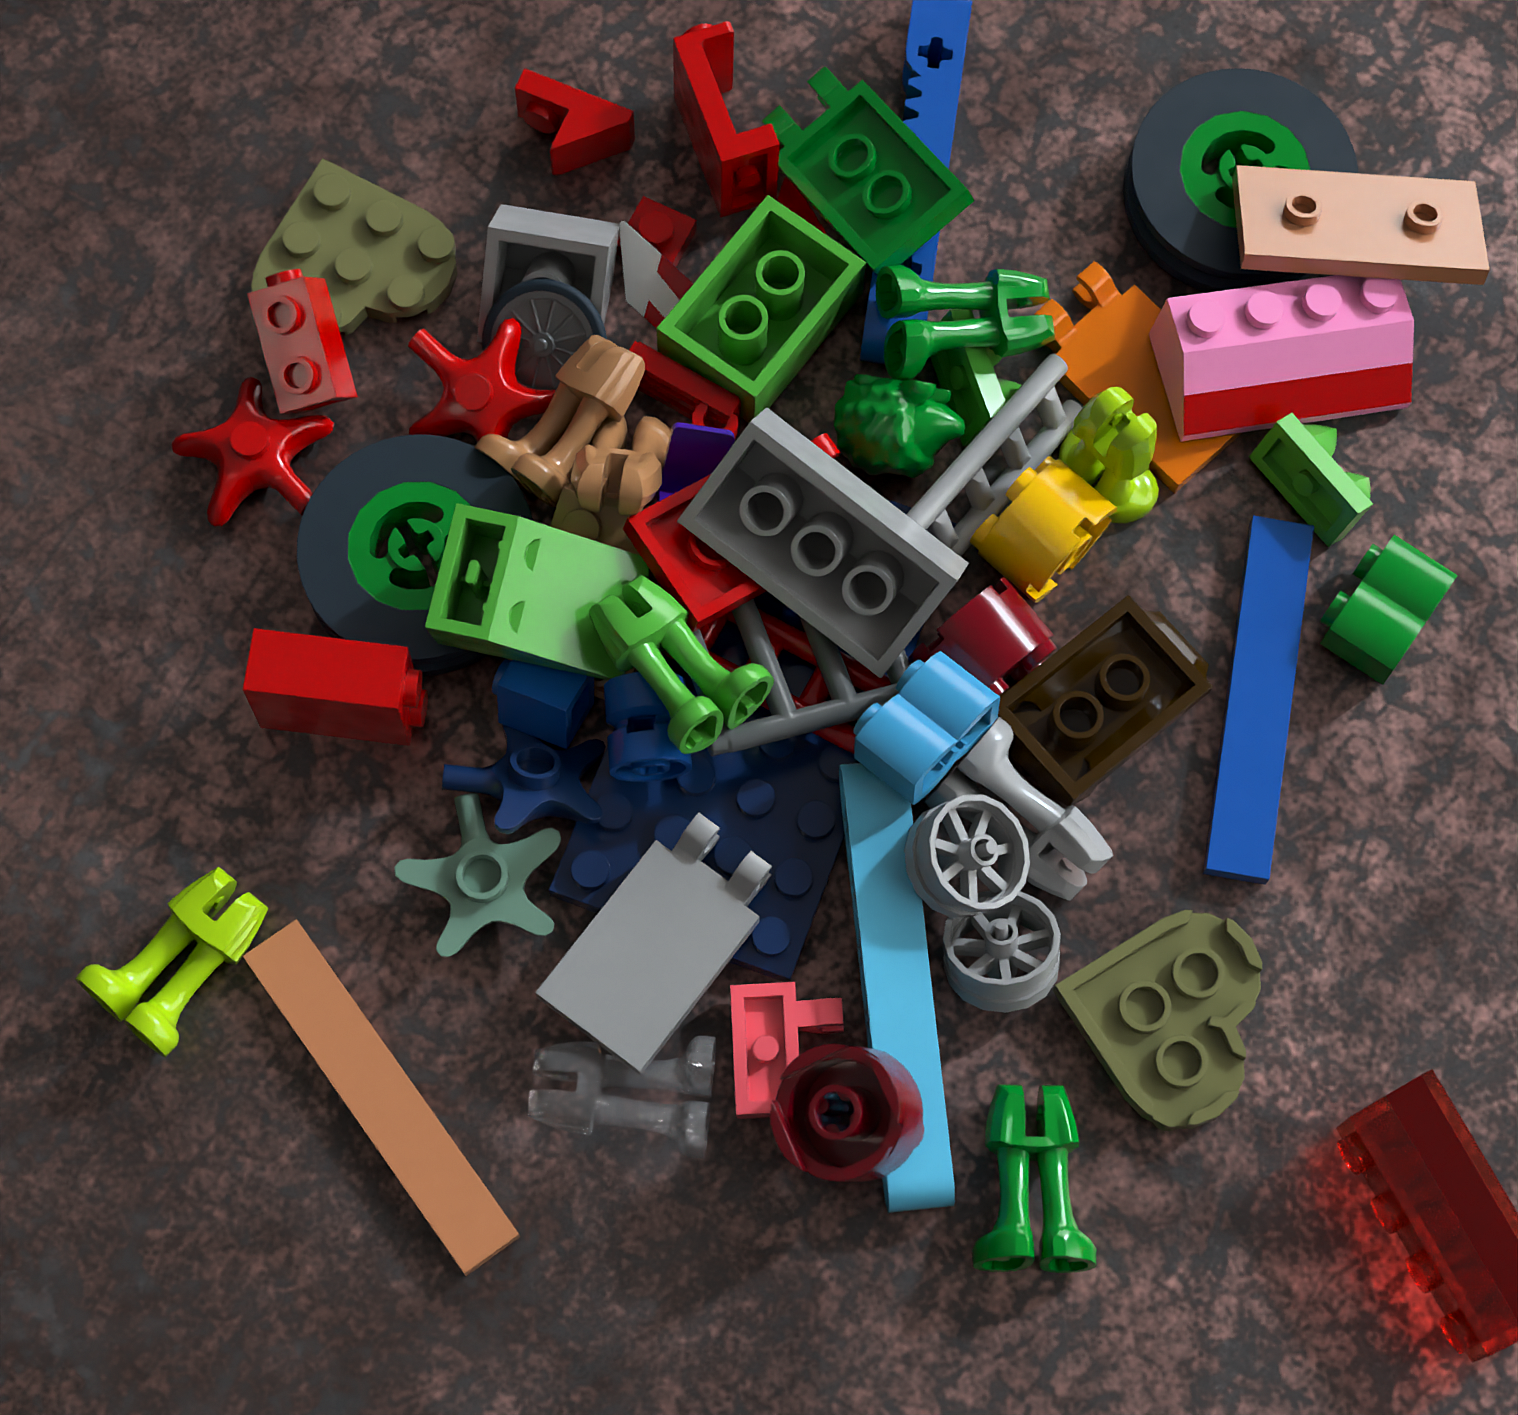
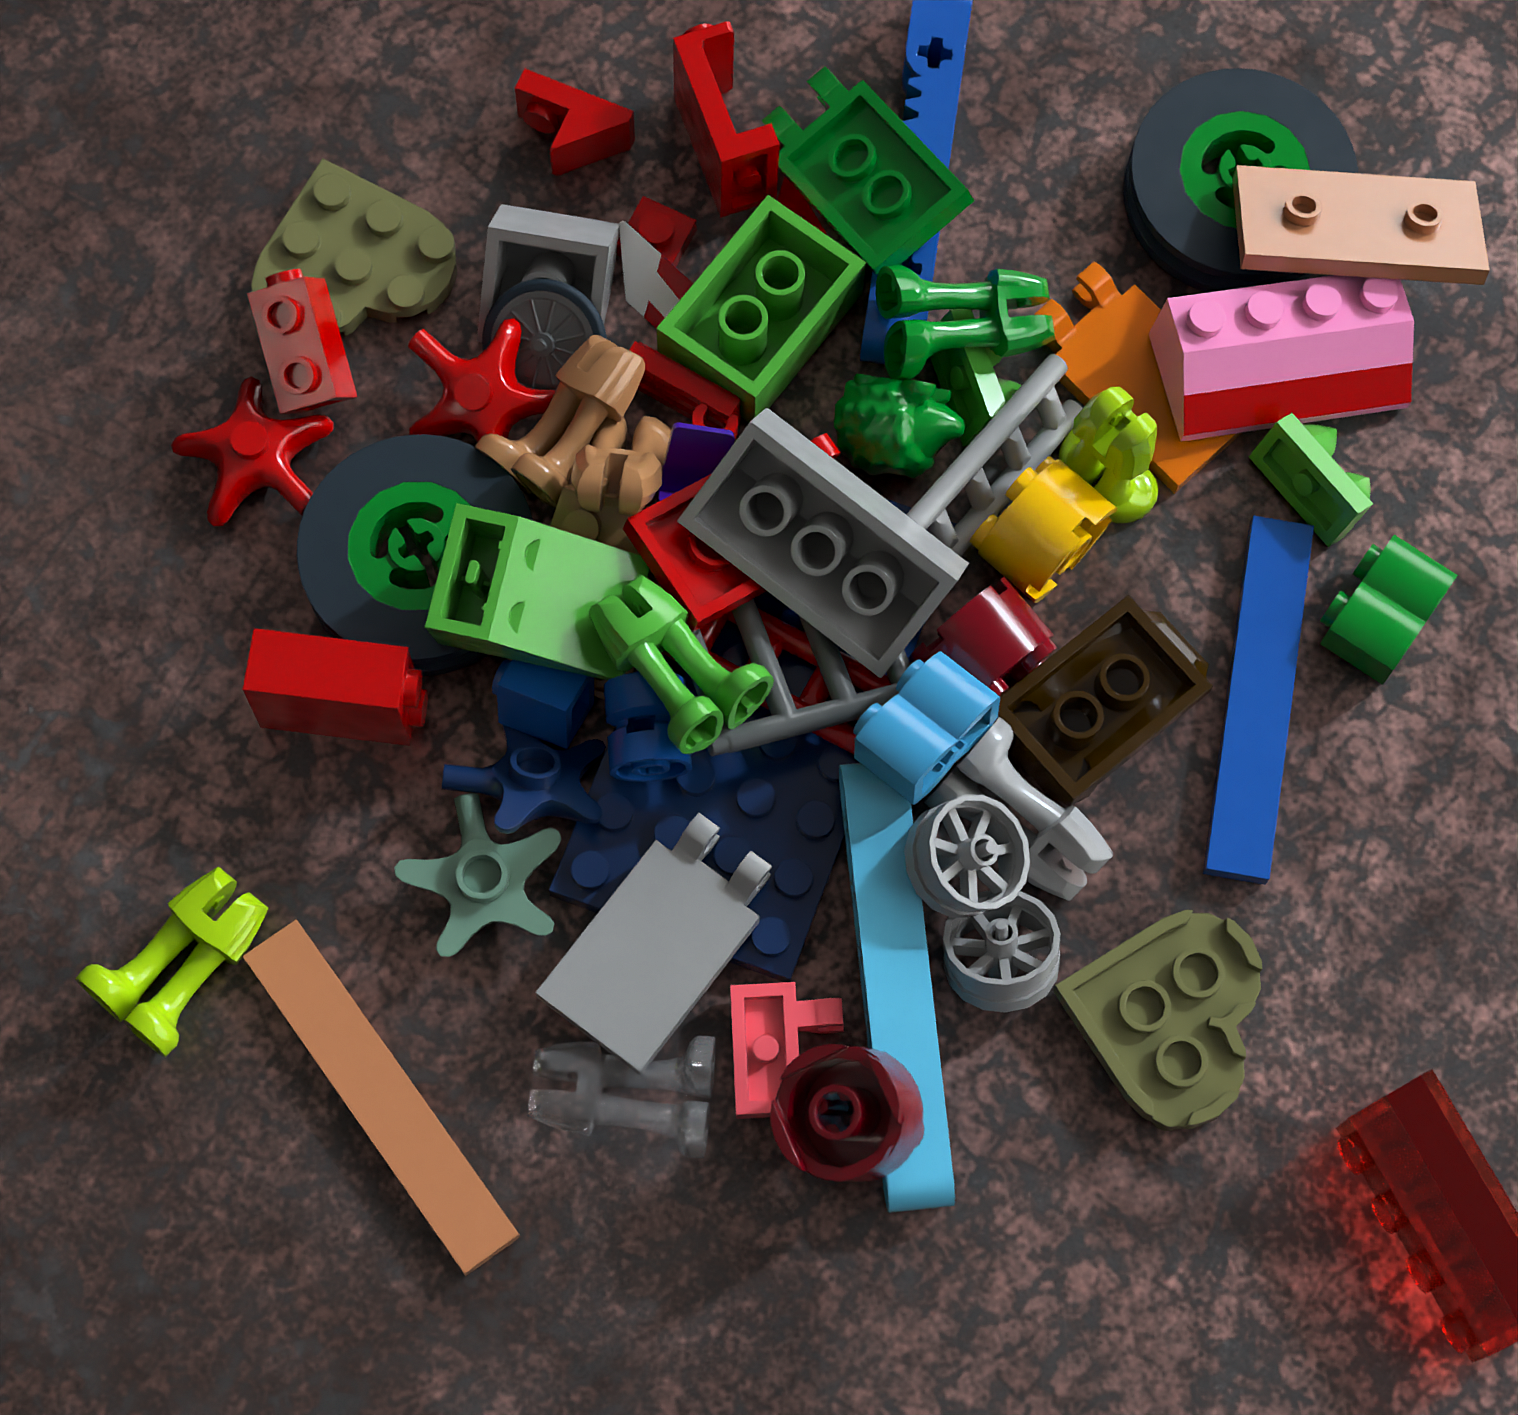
green piece [972,1084,1097,1273] -> none

